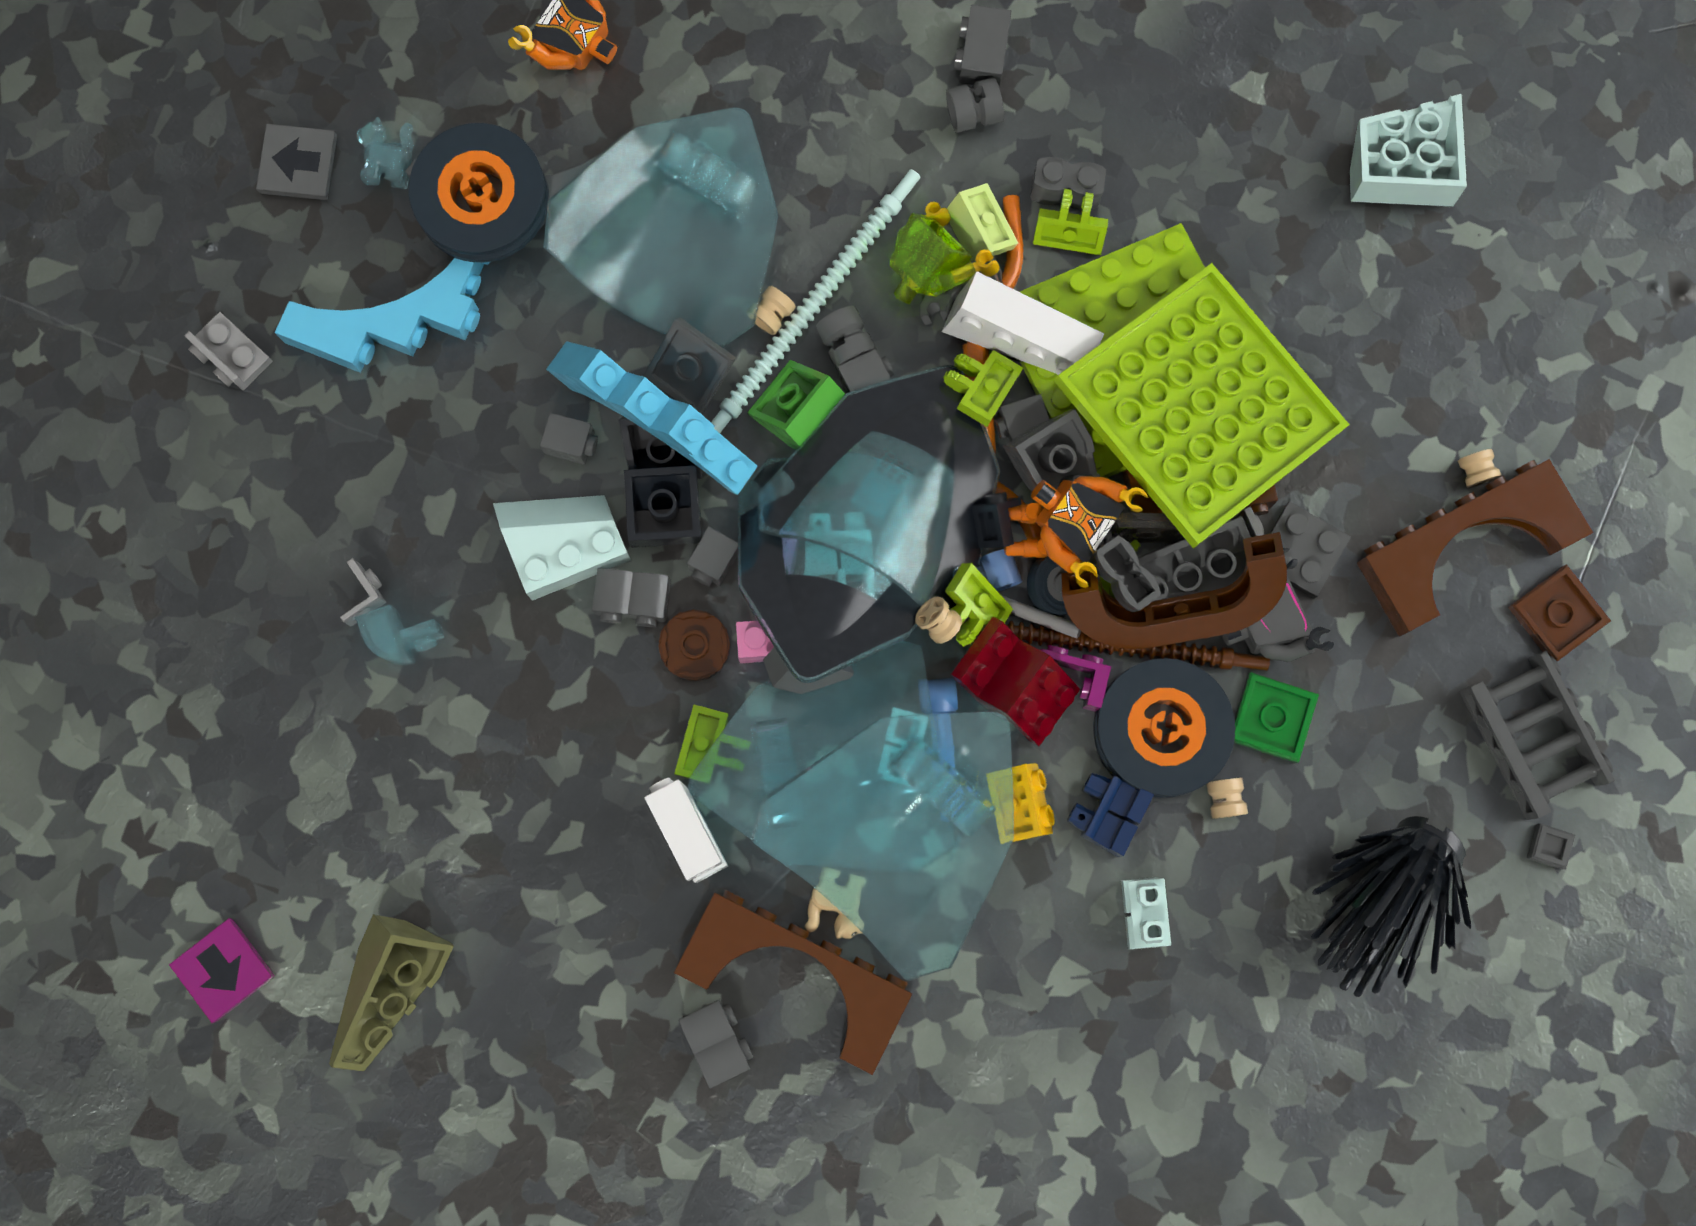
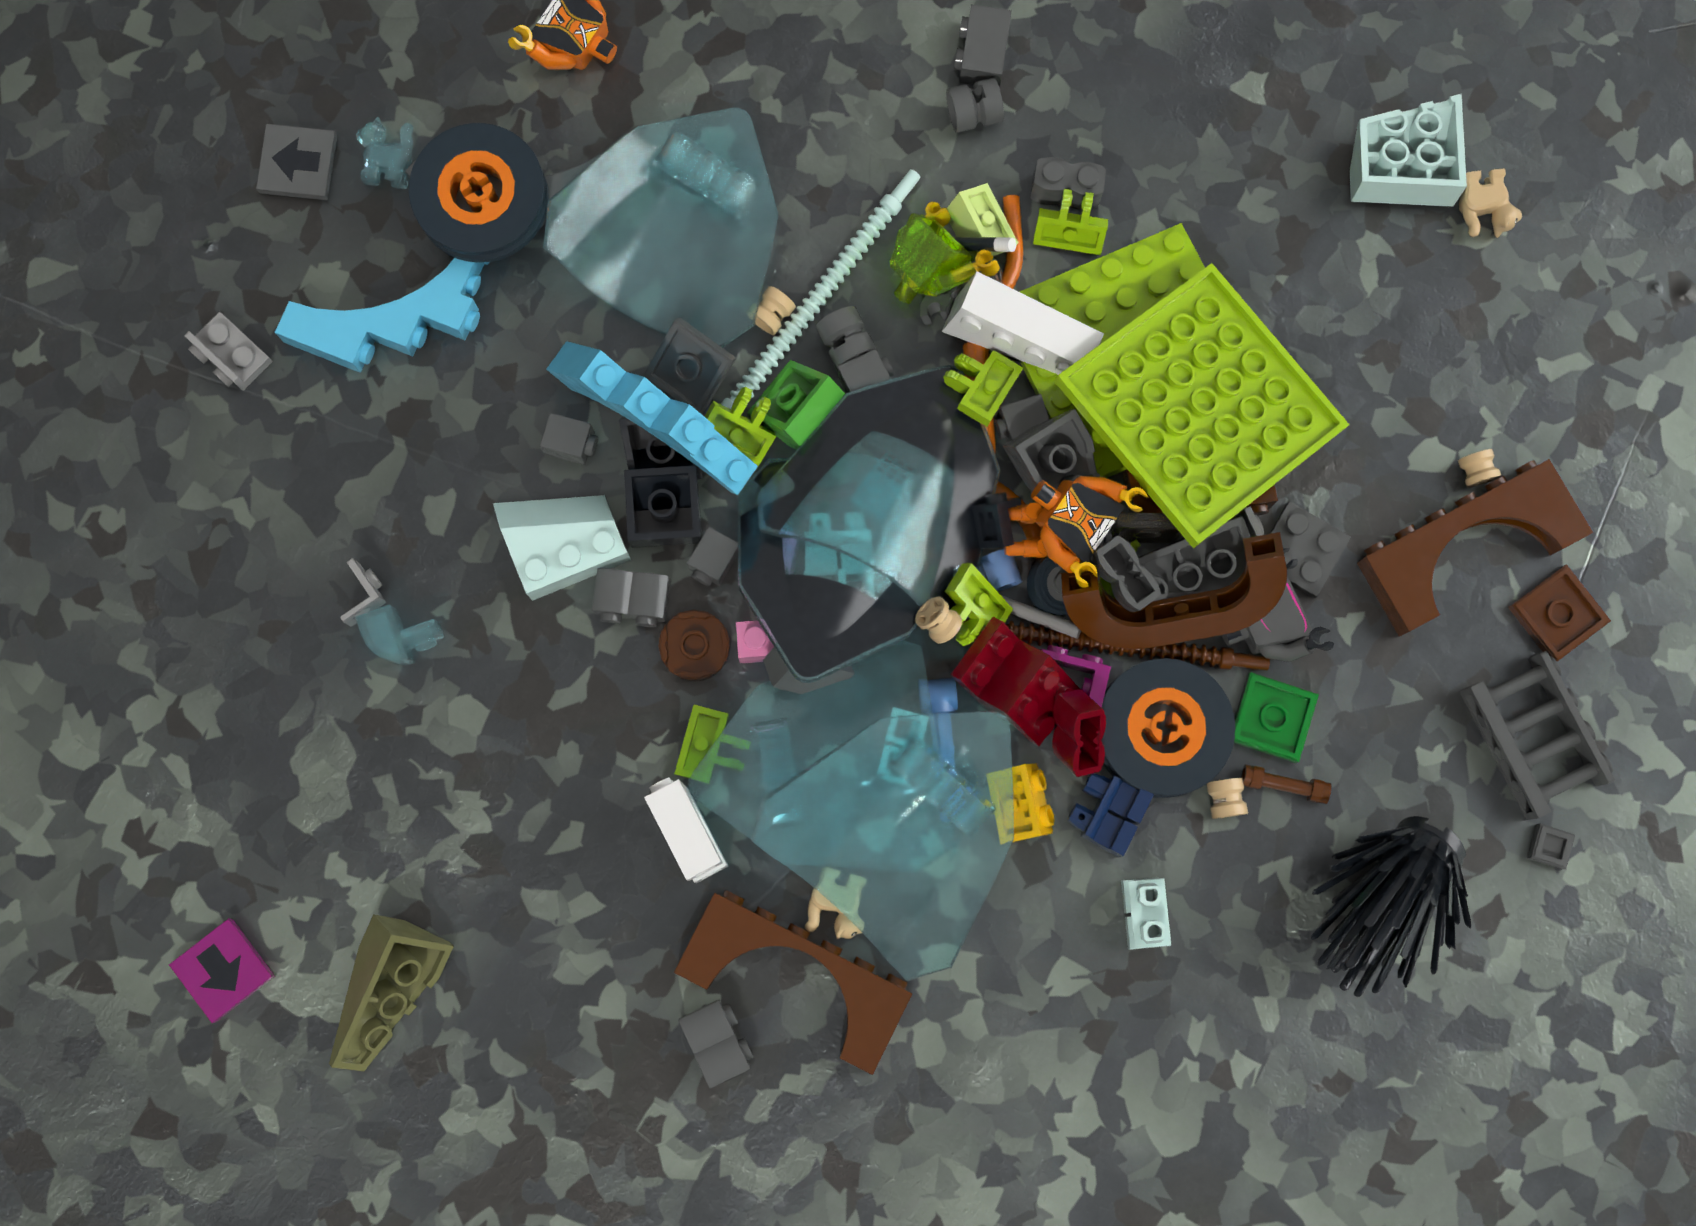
none -> lime hinge [704,387,776,466]
none -> black bar [922,236,1016,252]
none -> dark red brick [1052,689,1106,777]
none -> reddish brown bar [1241,764,1332,804]
none -> tan animal [1459,169,1522,238]

